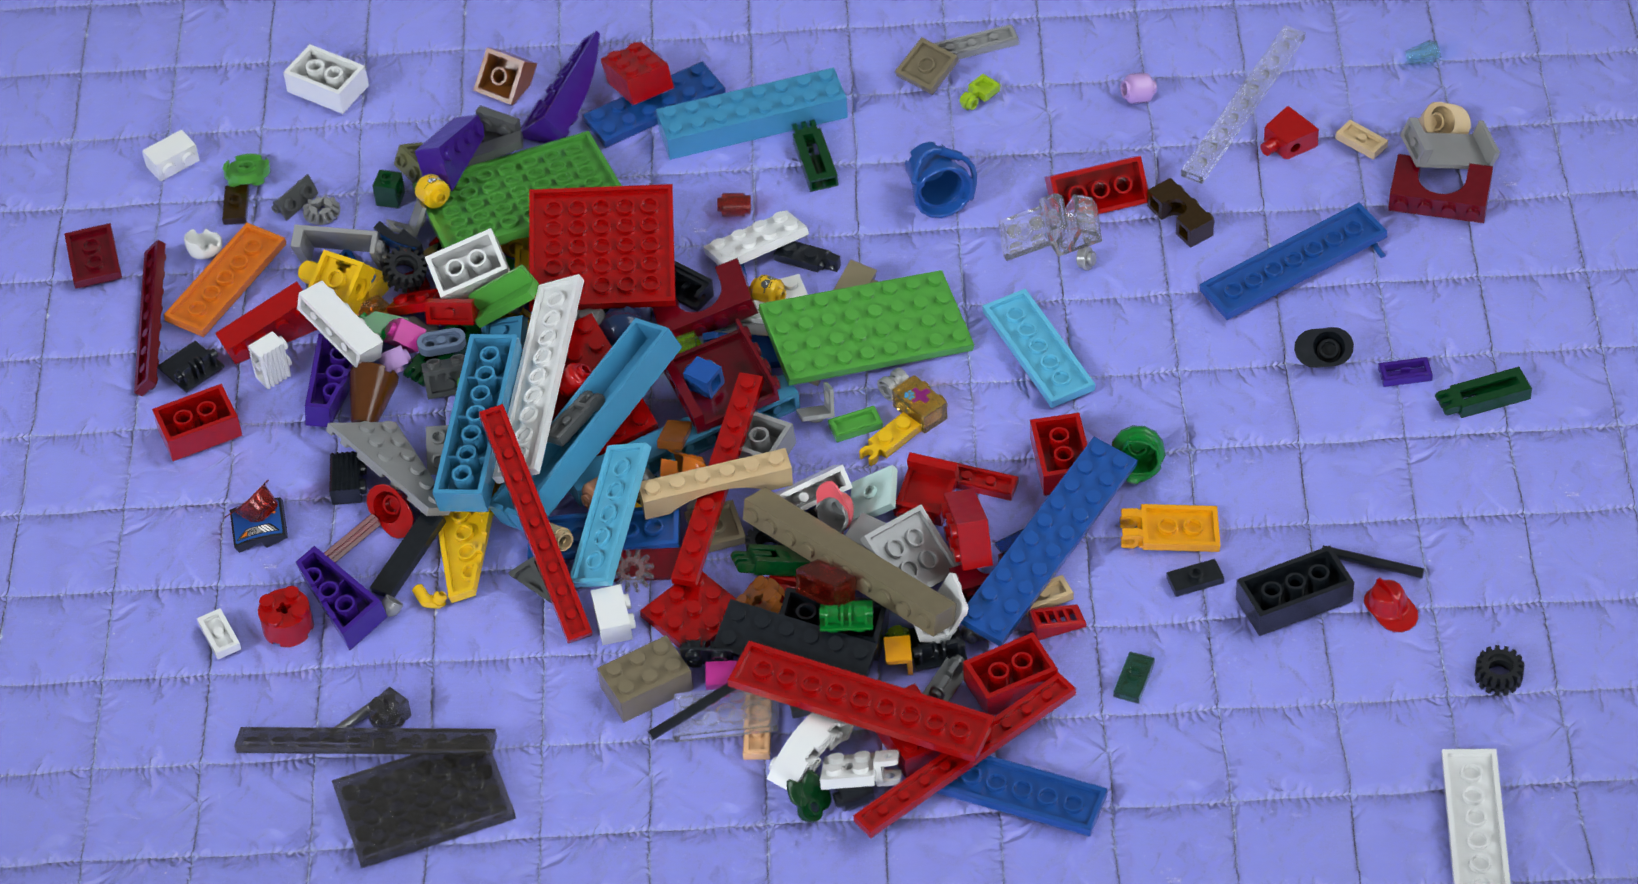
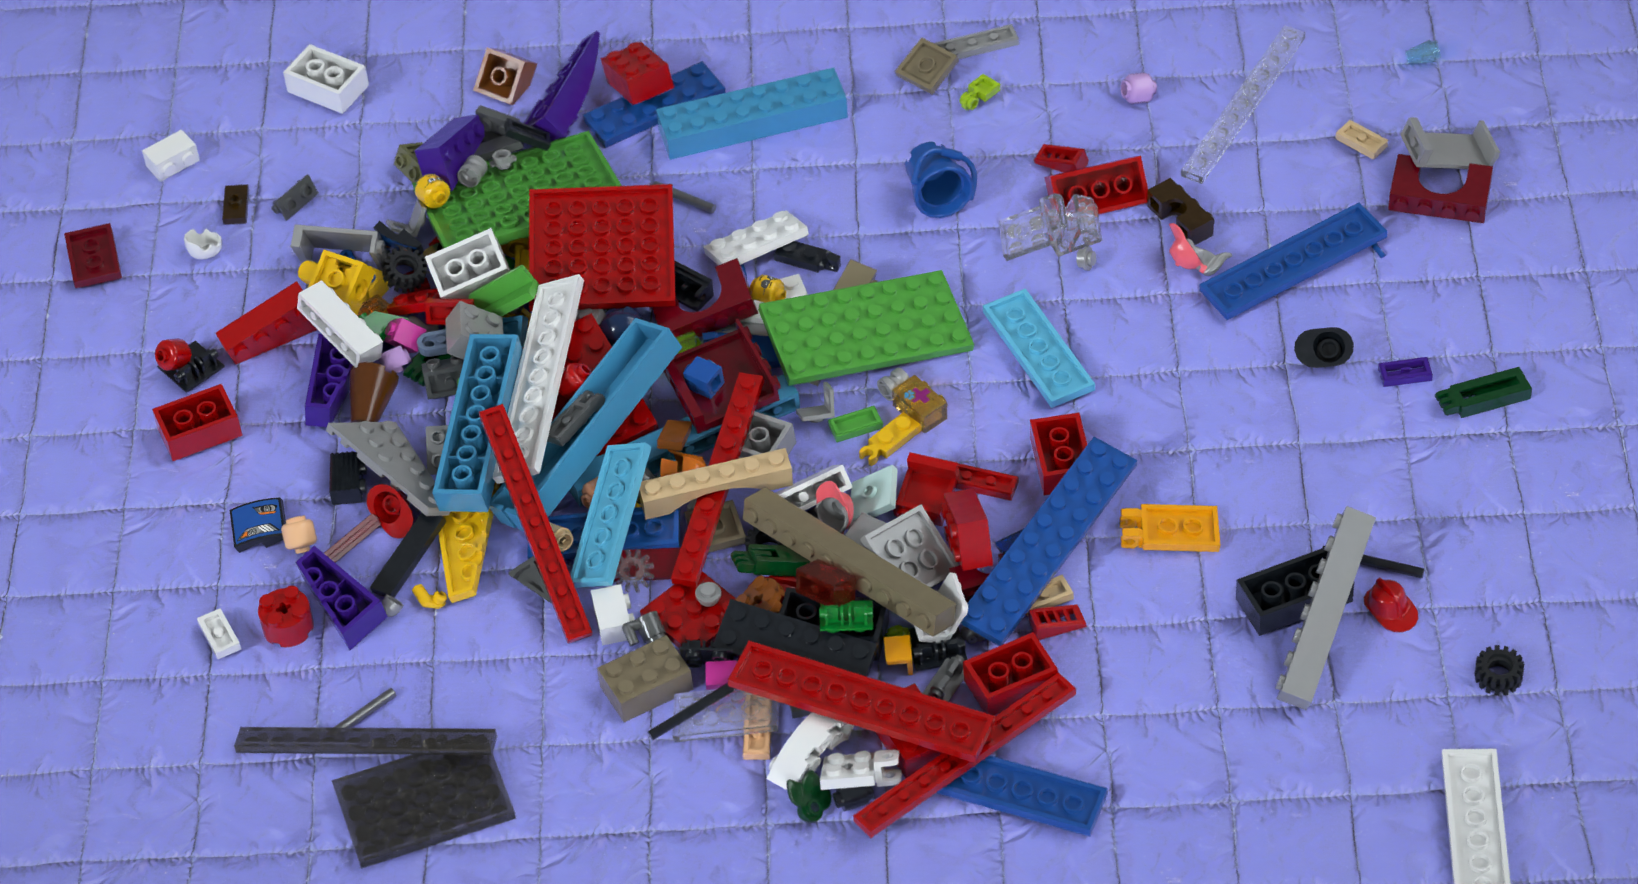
dark red plate [134,240,166,396] -> none
orange plate [163,223,286,337] -> none
bright green plate [223,154,270,187] -> none
clear red piece [223,480,278,522] -> none
white brick [248,331,292,389] -> none
light grey gear [303,195,340,225] -> none
clear smoke brick [367,687,412,735] -> none
dark green brick [372,169,405,209] -> none
clear red brick [717,193,751,216] -> none
dark green hinge [792,119,839,192] -> none
green helmet [1112,425,1166,484] -> none
clear green plate [1114,652,1155,703] -> none
black plate [1166,559,1224,597] -> none
red torso [1260,106,1319,159] -> none
tan piece [1418,102,1471,134] -> none
none -> red head [155,338,192,371]
none -> light nougat head [281,515,317,554]
none -> light grey brick [445,301,503,360]
none -> light grey wheel [457,155,488,187]
none -> light grey plate [489,149,517,170]
none -> black tile [504,118,551,151]
none -> dark grey piece [622,611,666,646]
none -> flat silver bar [653,181,716,214]
none -> light grey plate [695,582,721,607]
none -> red slope [1034,144,1089,173]
none -> hair [1169,223,1232,276]
none -> light grey brick [1275,506,1376,710]

